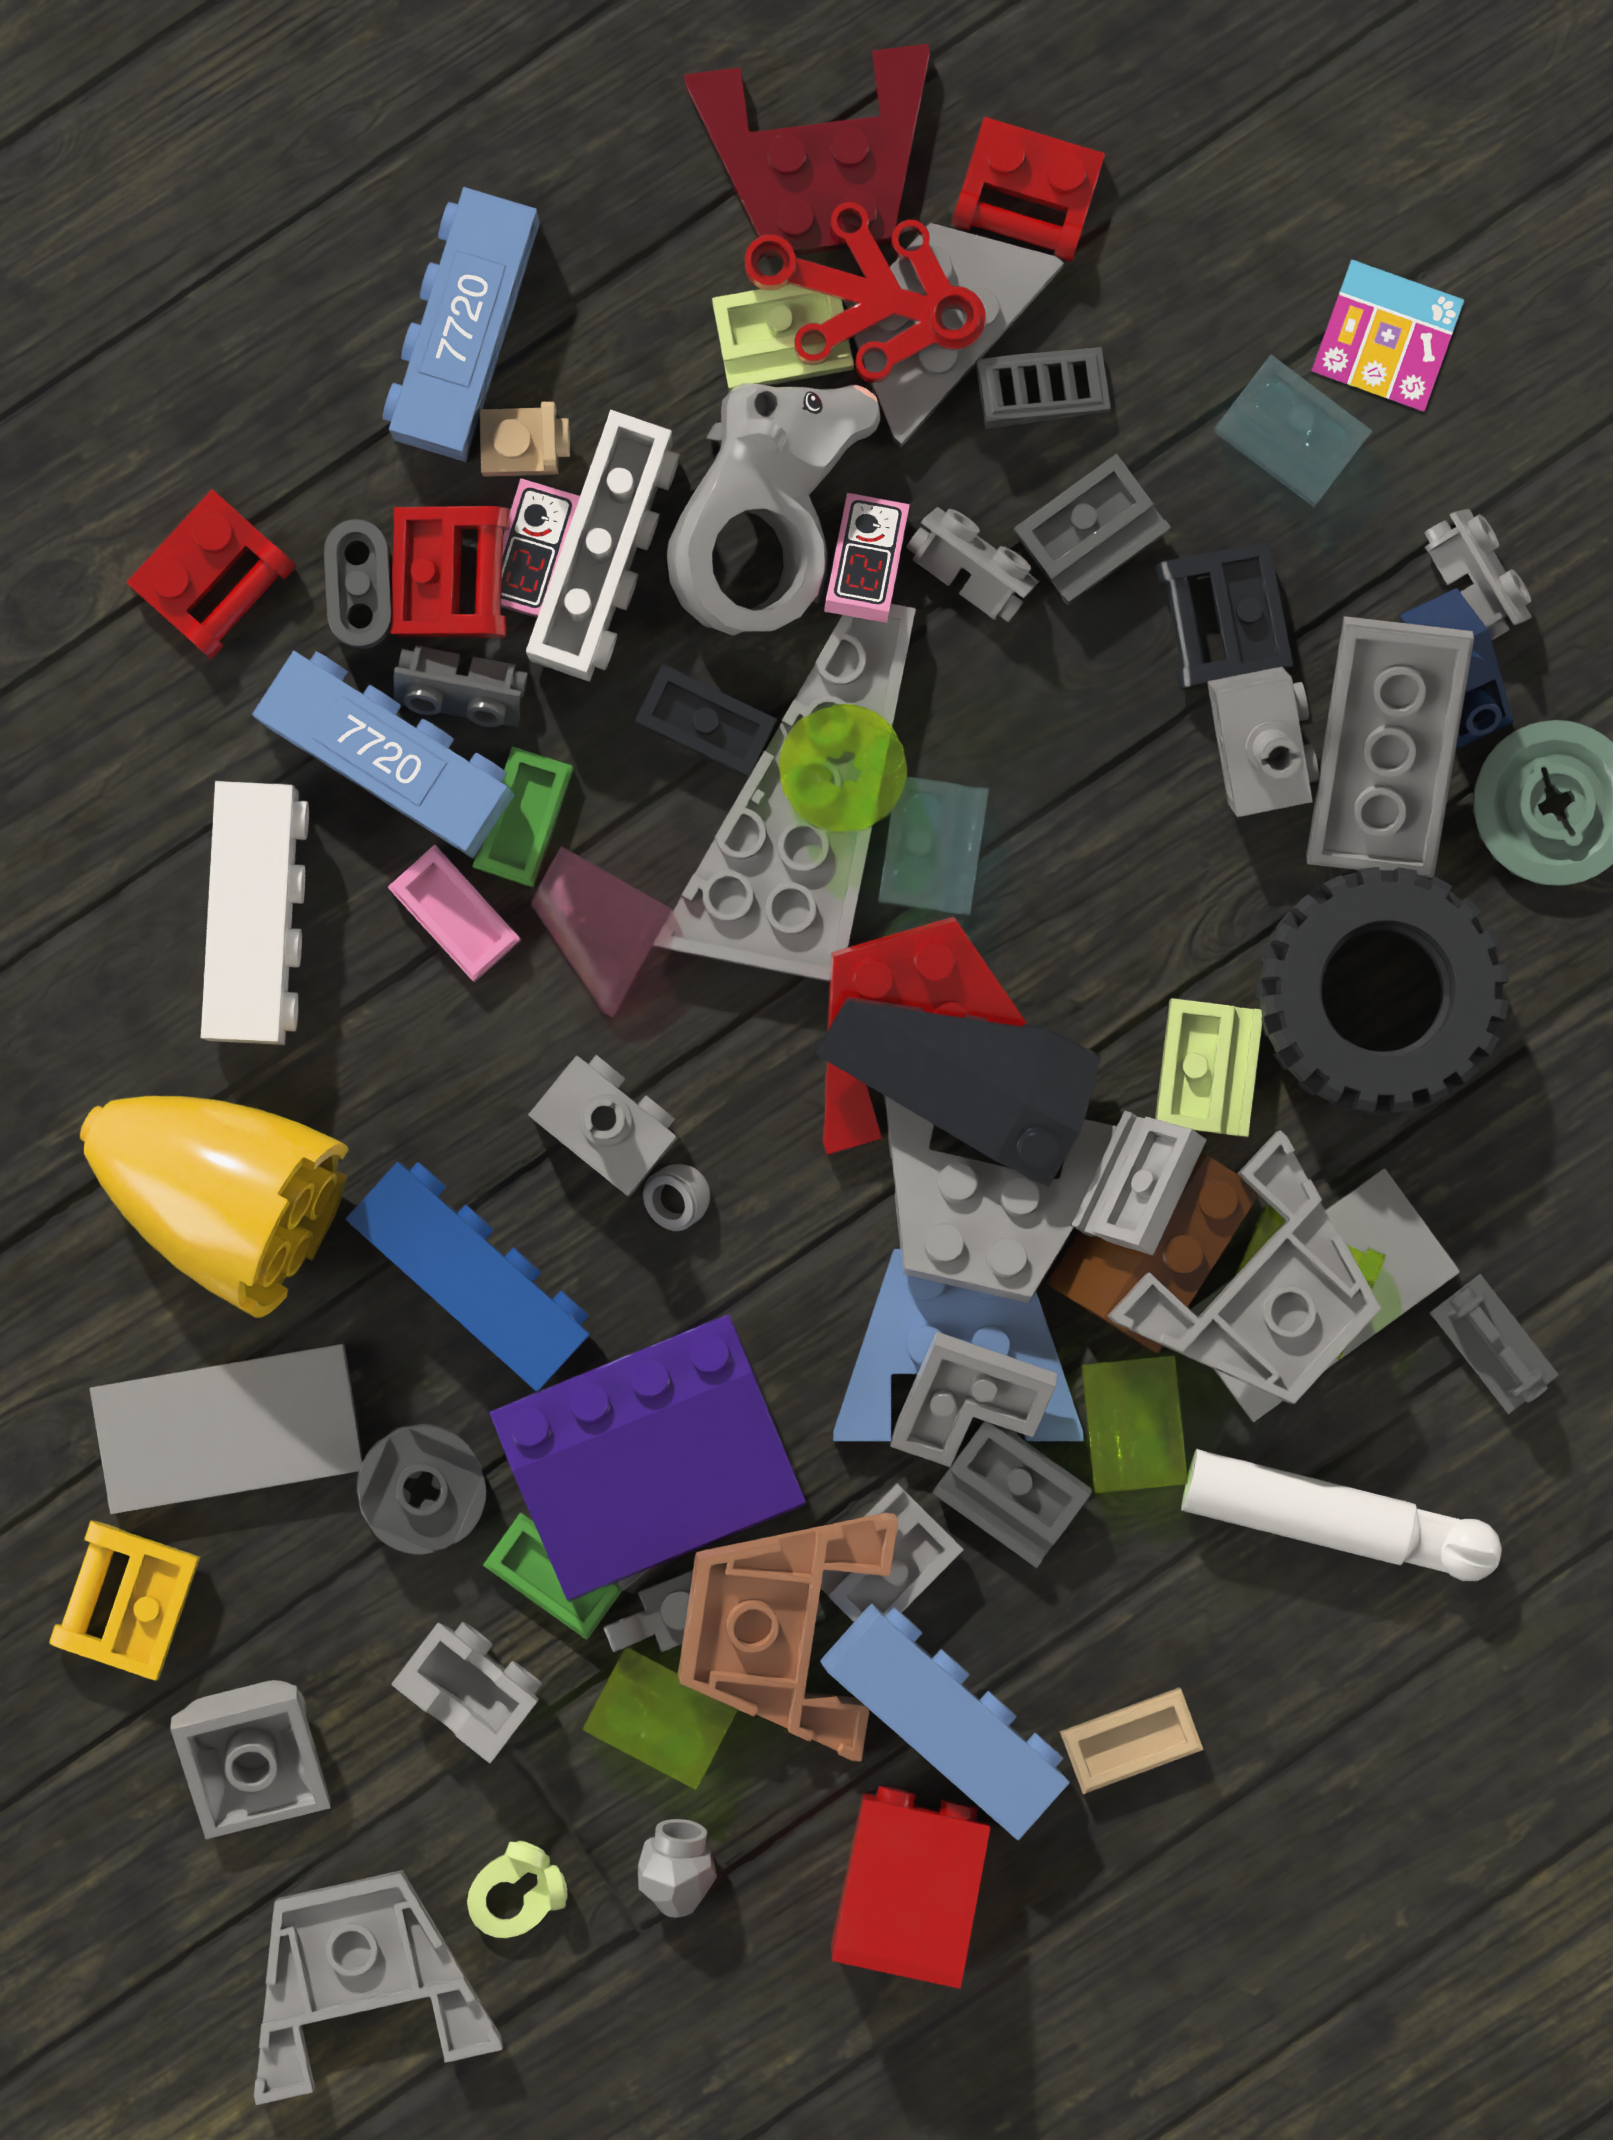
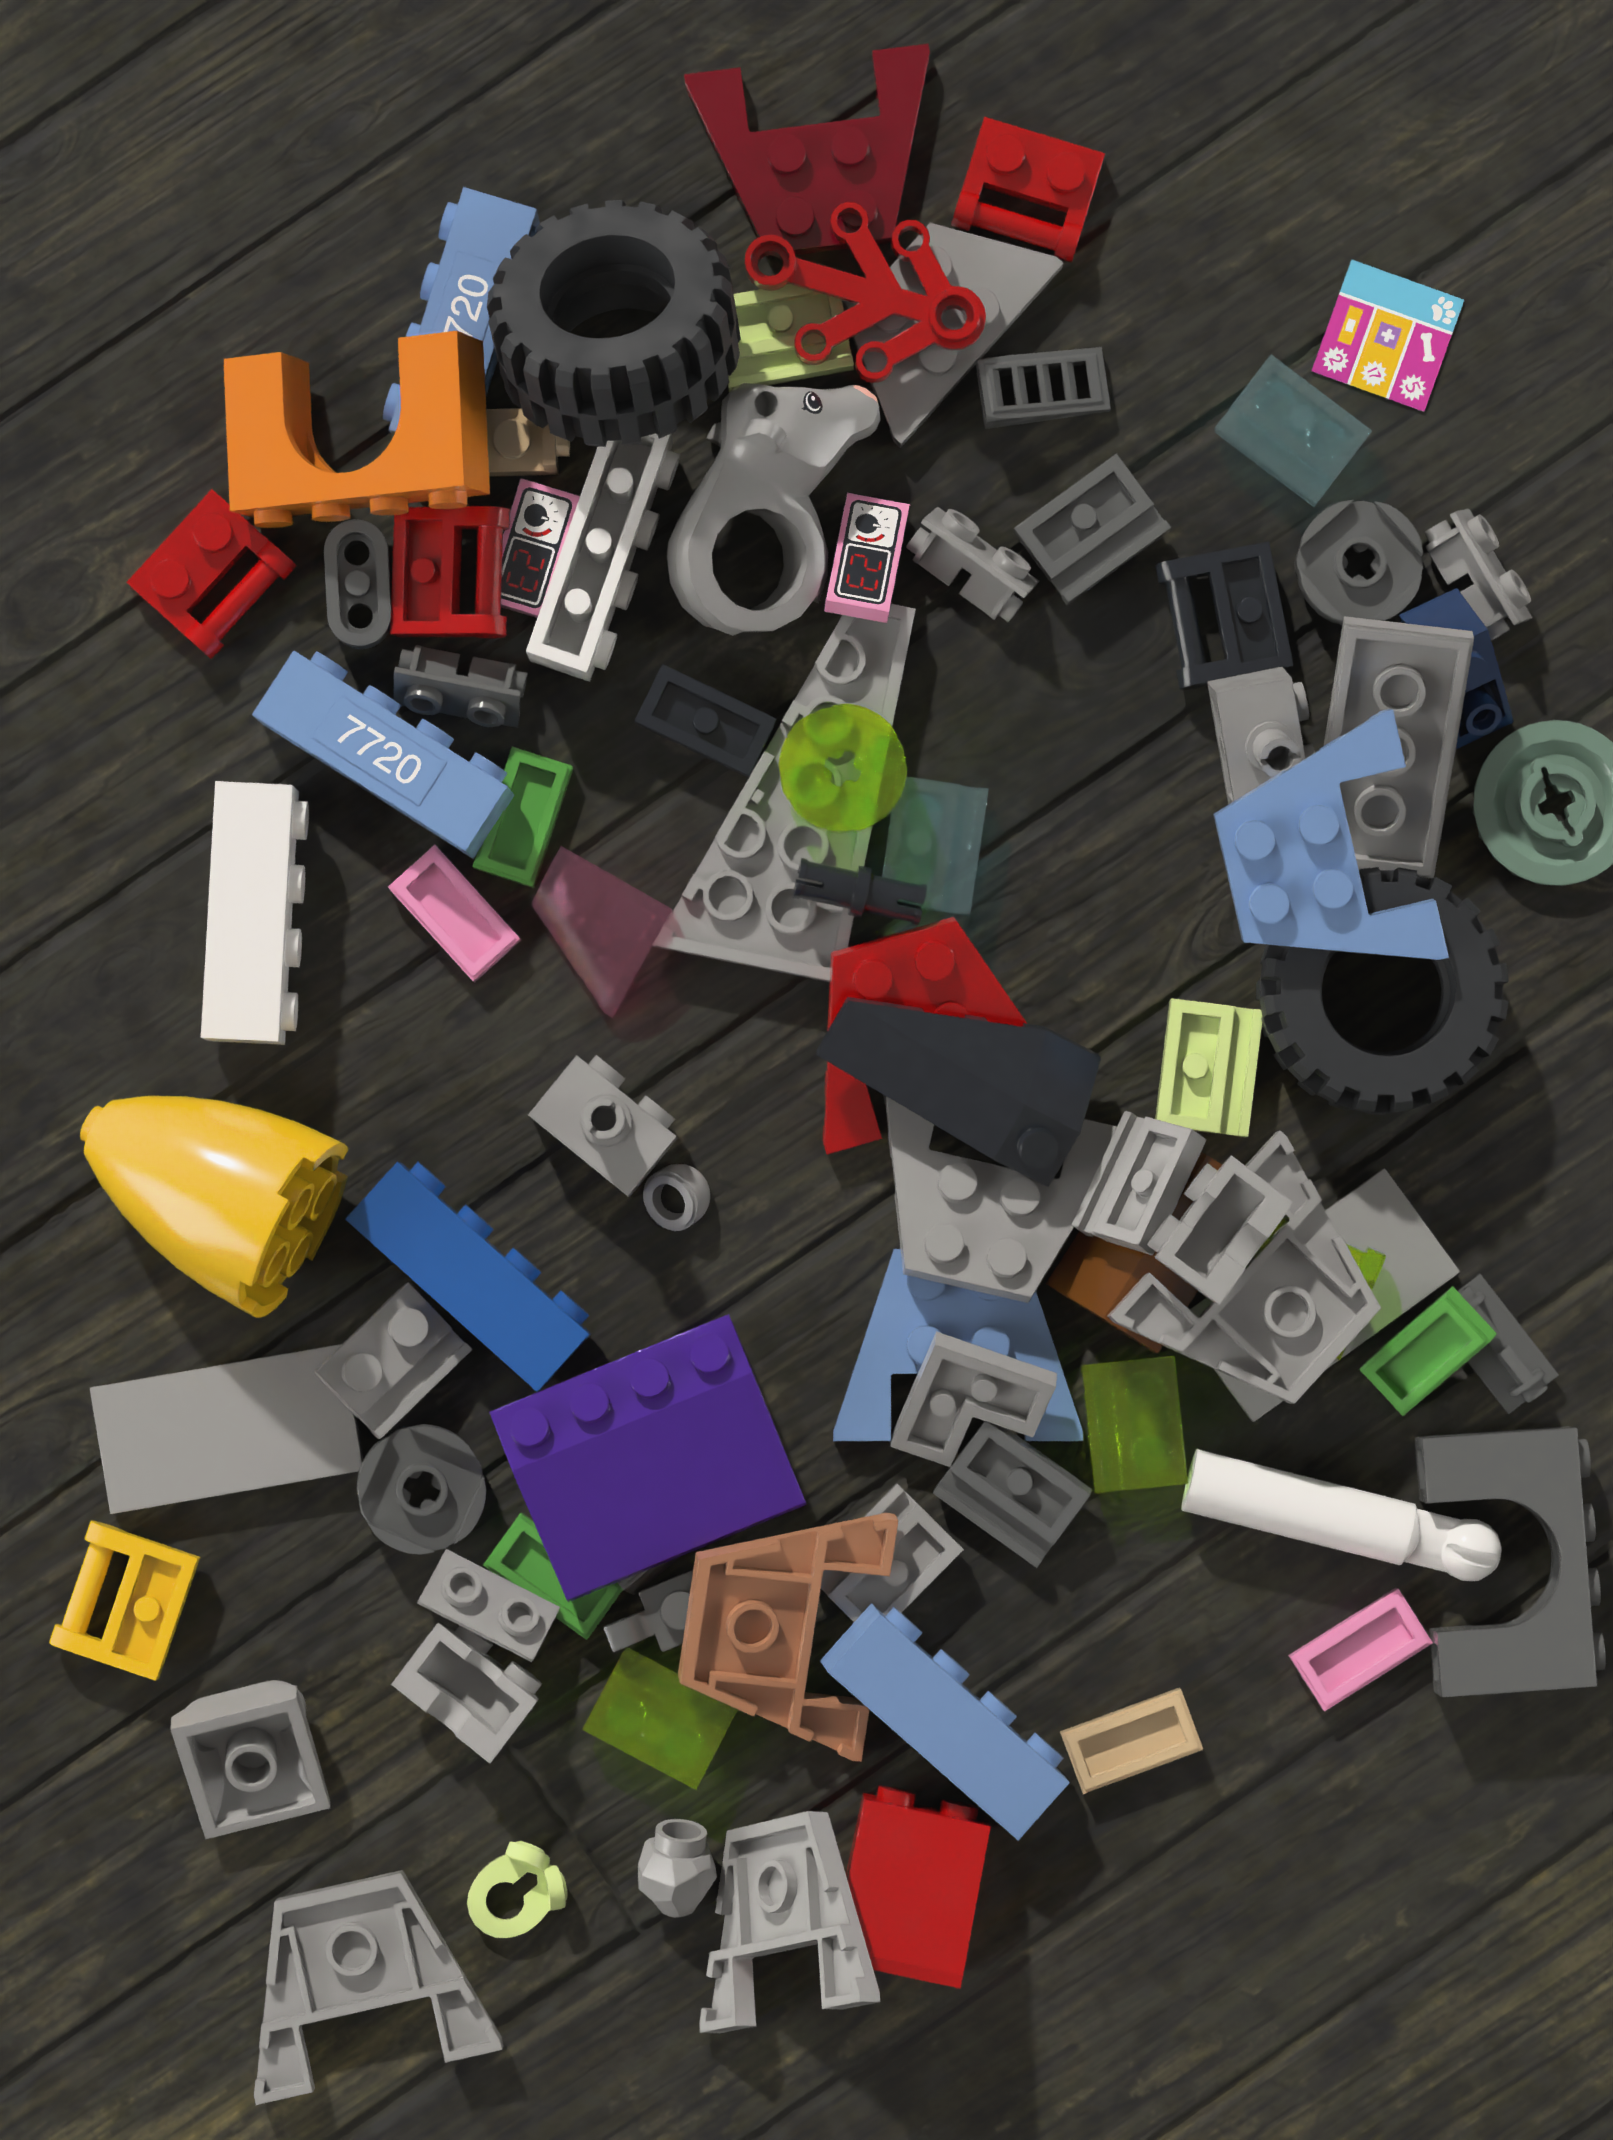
none -> orange arch [224,331,490,528]
none -> light grey plate [314,1282,472,1439]
none -> light grey hinge [417,1549,560,1662]
none -> black tyre [487,200,741,447]
none -> light grey wing [699,1811,880,2033]
none -> black pin [793,858,927,925]
none -> light grey cylinder [1147,1155,1294,1305]
none -> medium blue wing [1213,709,1449,960]
none -> bright pink tile [1288,1588,1433,1711]
none -> dark grey plate [1294,500,1423,625]
none -> bright green tile [1359,1286,1497,1416]
none -> dark grey arch [1415,1426,1606,1697]

